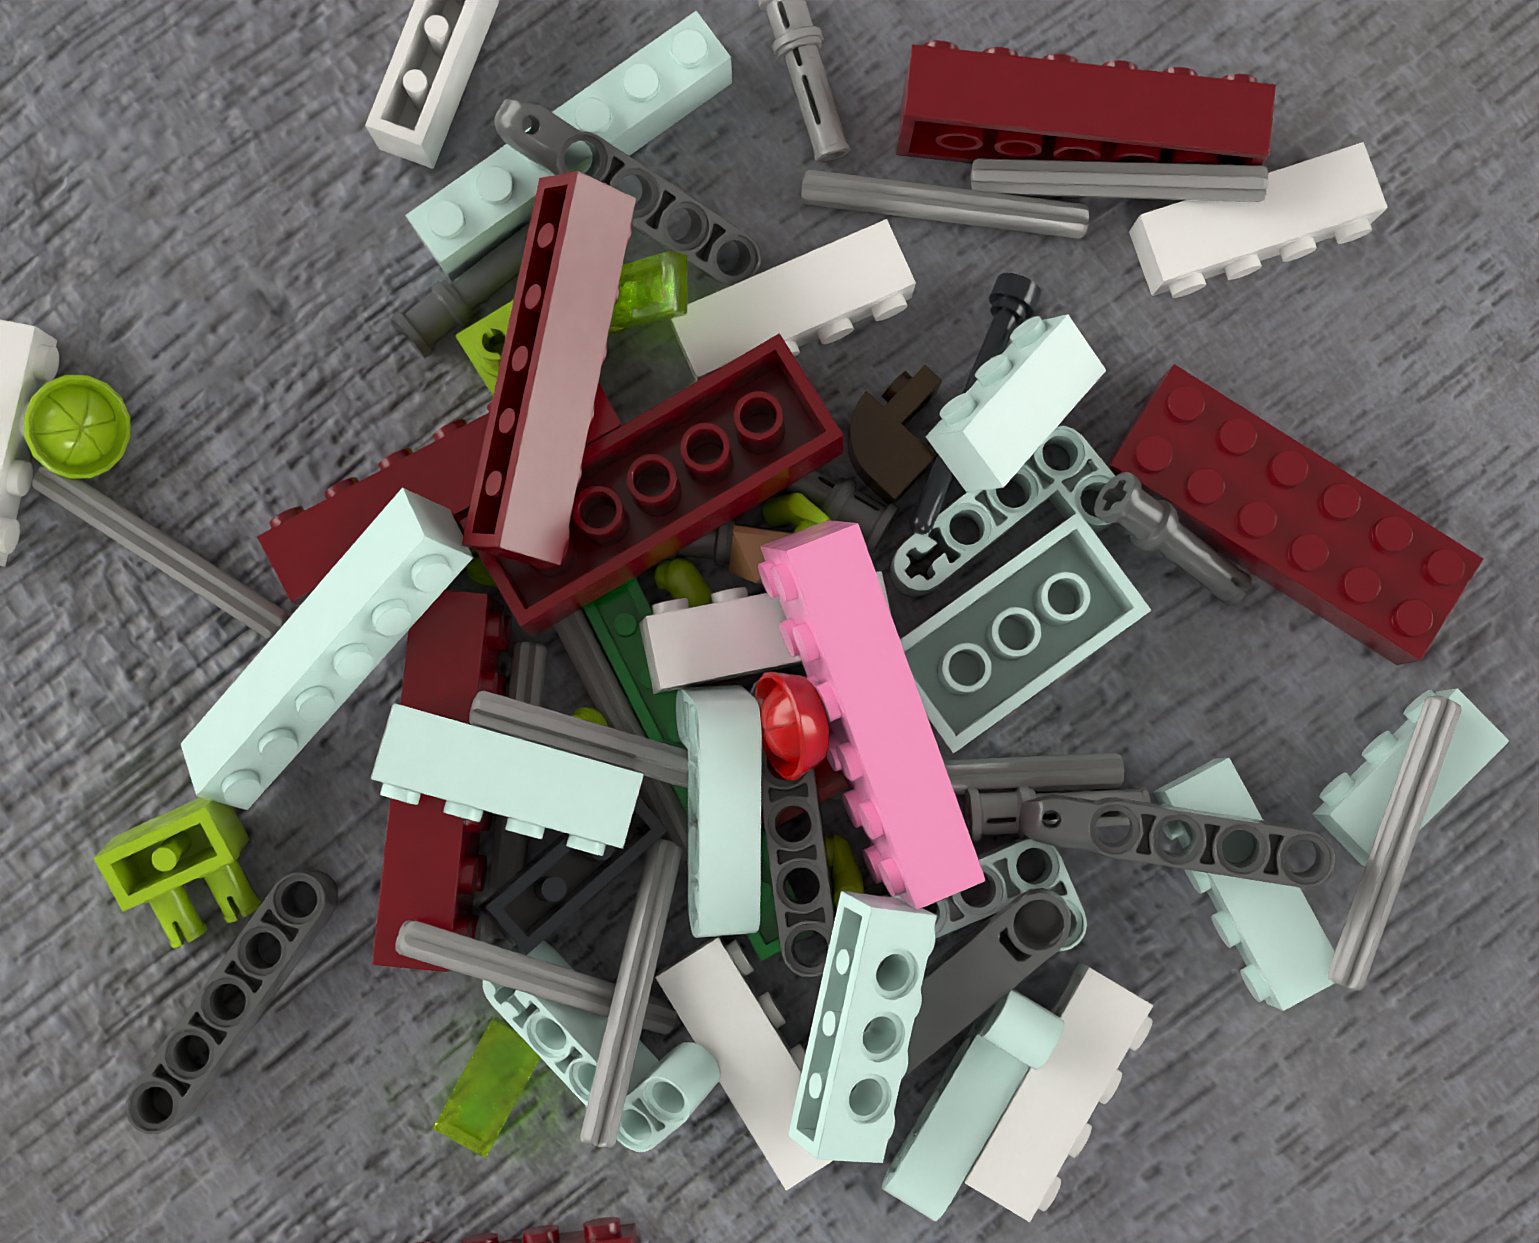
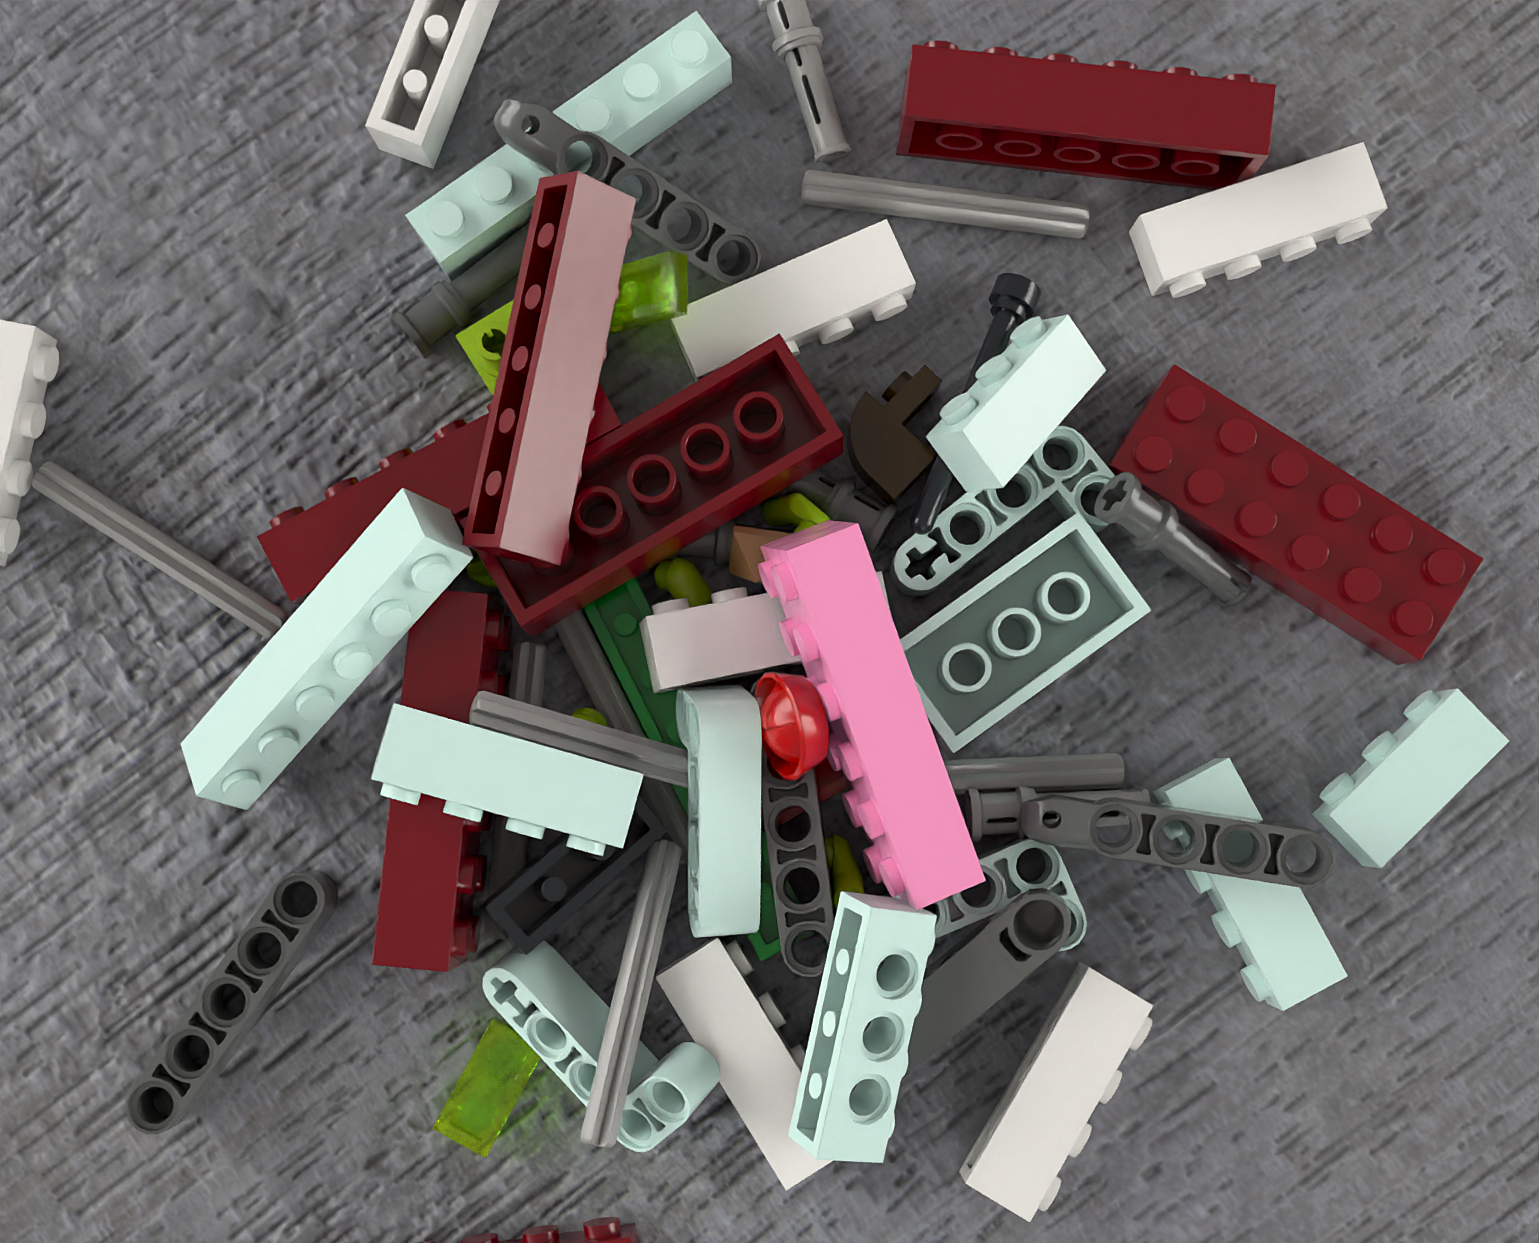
lime hat [24,375,131,479] -> none
lime brick [93,797,262,948] -> none
light grey axle [395,920,677,1034] -> none
light aqua beam [881,989,1065,1221] -> none
light grey axle [971,158,1268,202] -> none
light grey axle [1327,696,1462,990] -> none

